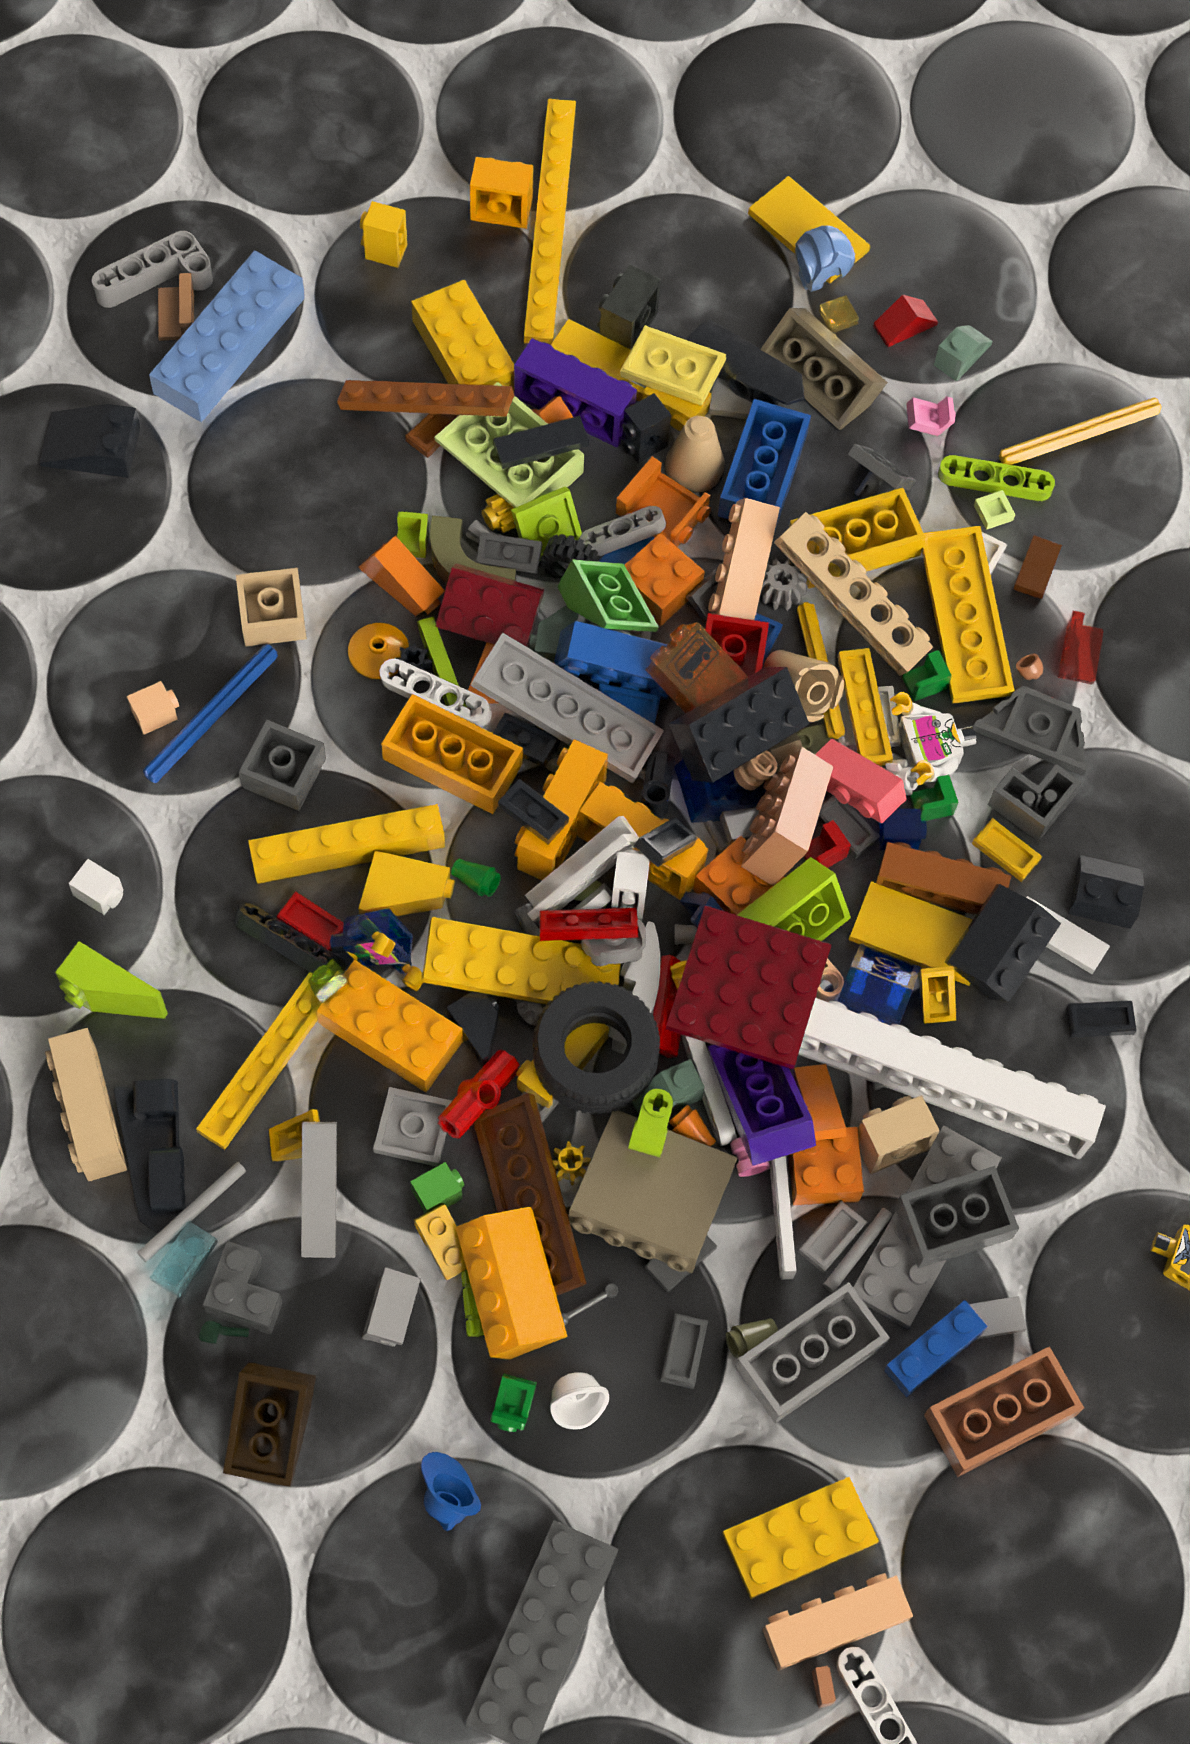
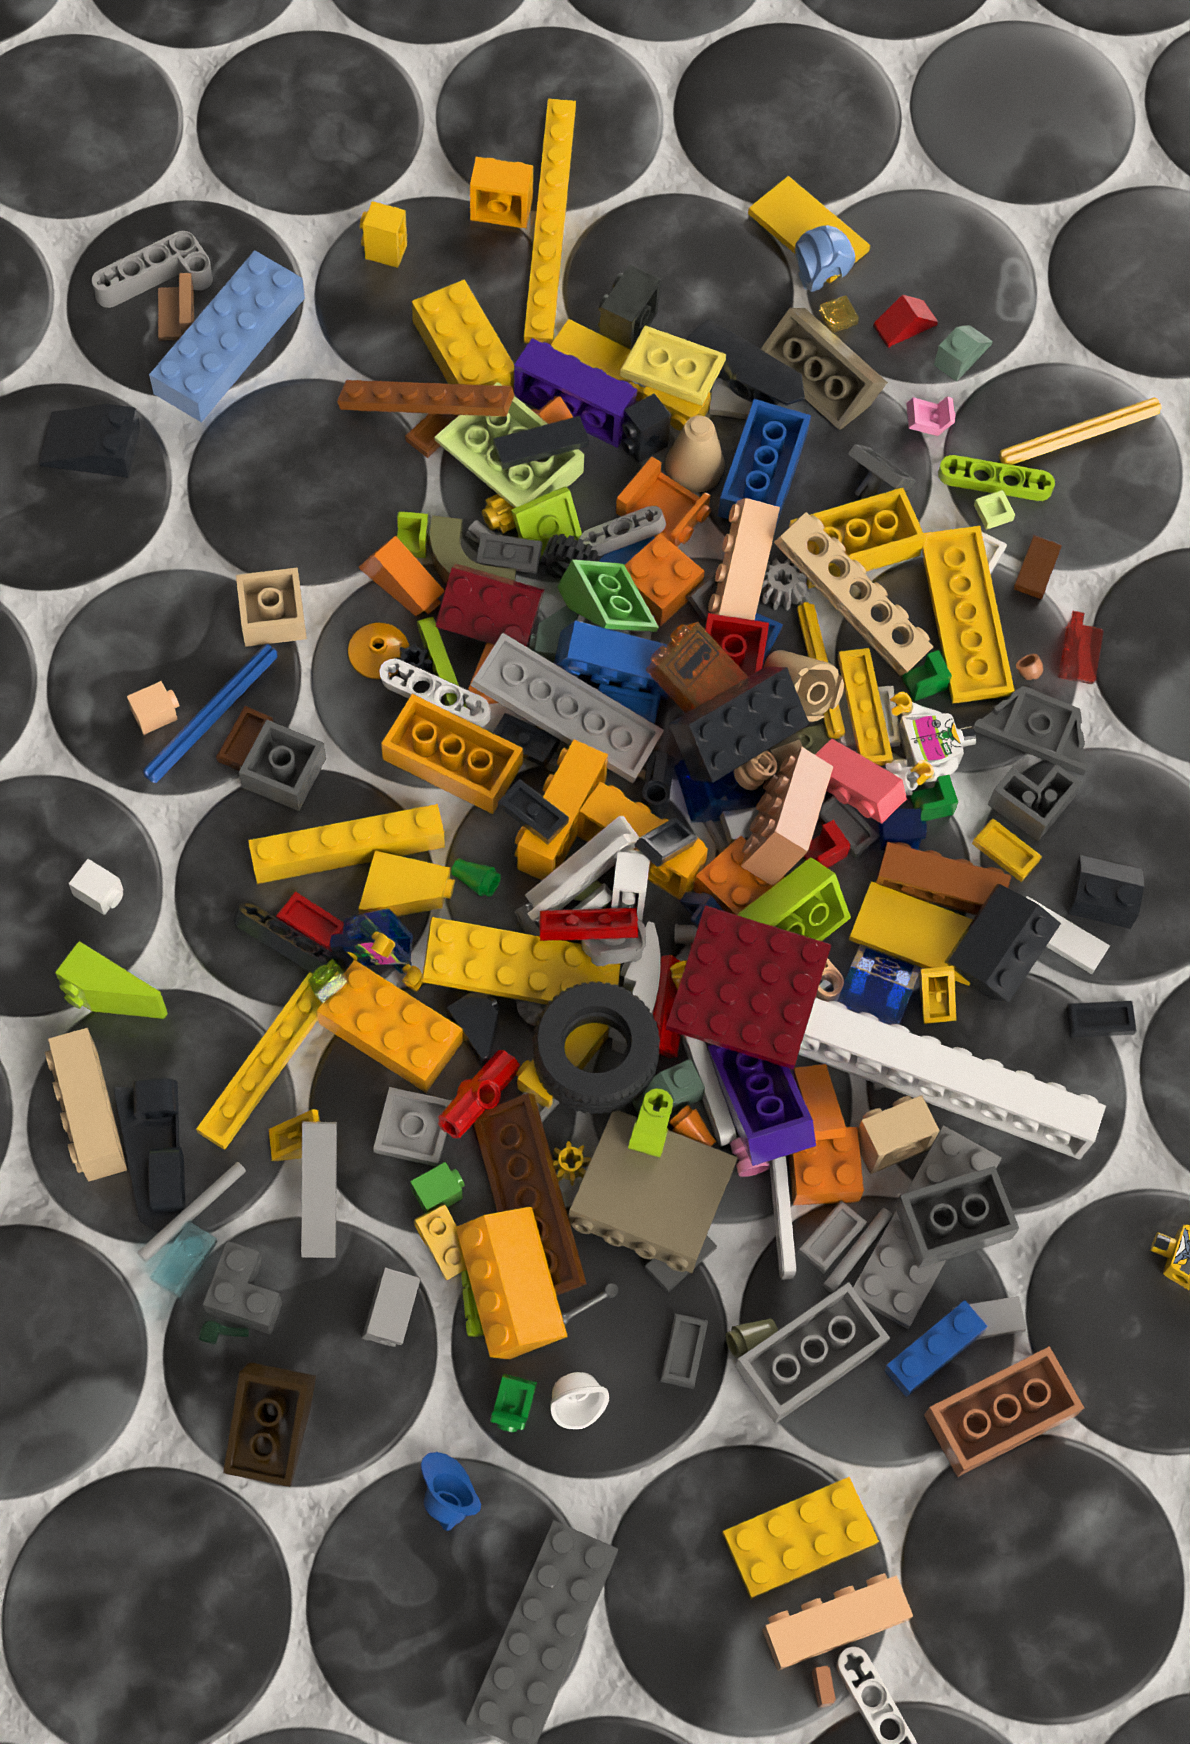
none -> reddish brown tile [216,706,273,771]

